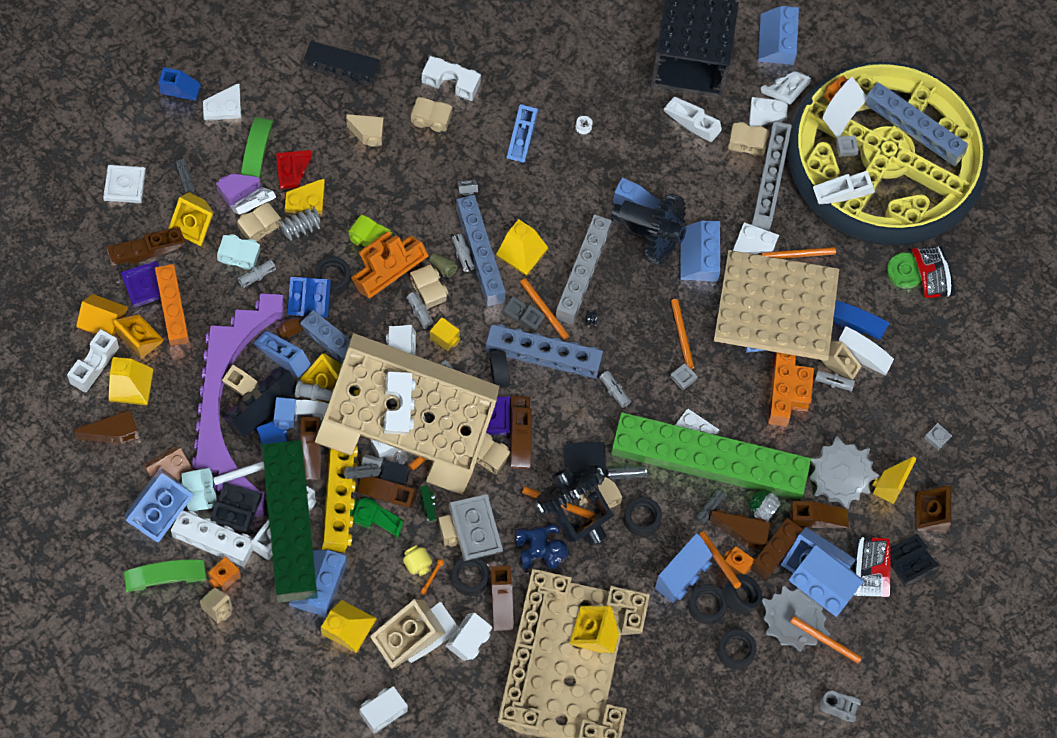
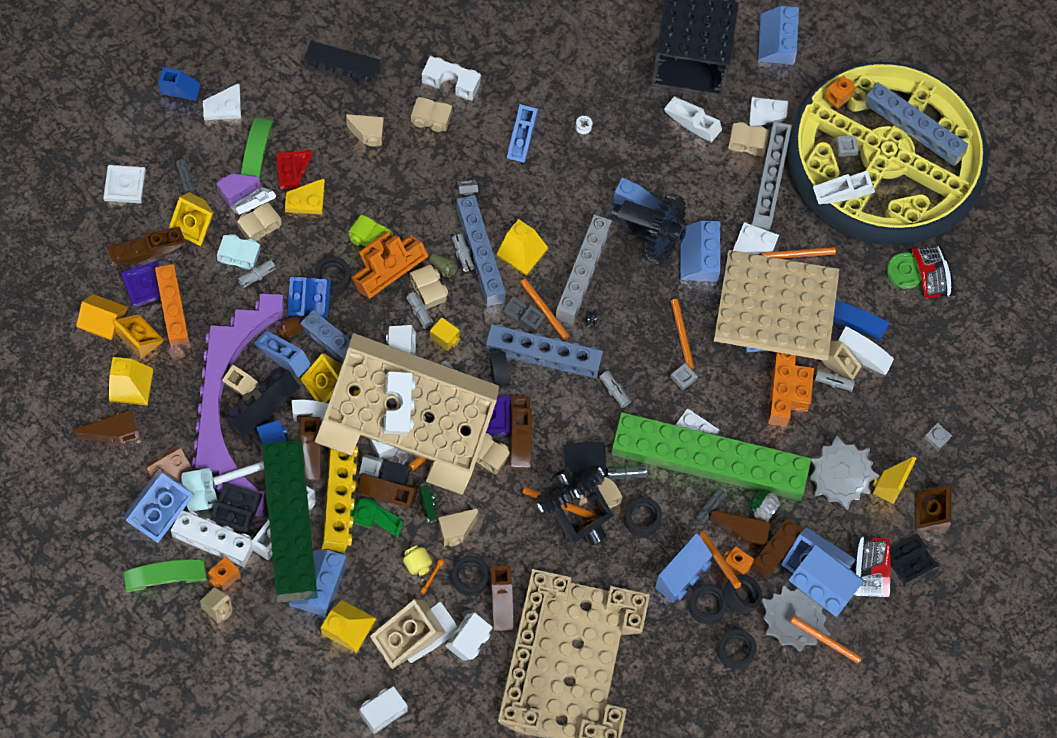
white arch [67,329,119,393] -> none
medium blue brick [274,397,297,430] -> none
light grey piece [279,206,321,241] -> none
light grey pin [295,380,356,401] -> none
dark grey axle [344,464,381,479] -> none
light grey plate [448,494,503,561] -> none
dark blue animal [515,525,569,570] -> none
yellow slope [569,606,619,653] -> none
white wing [761,71,810,104] -> none
reddish brown slope [789,501,849,528] -> none
light grey piece [819,691,861,722] -> none
white sticker [823,77,867,137] -> none

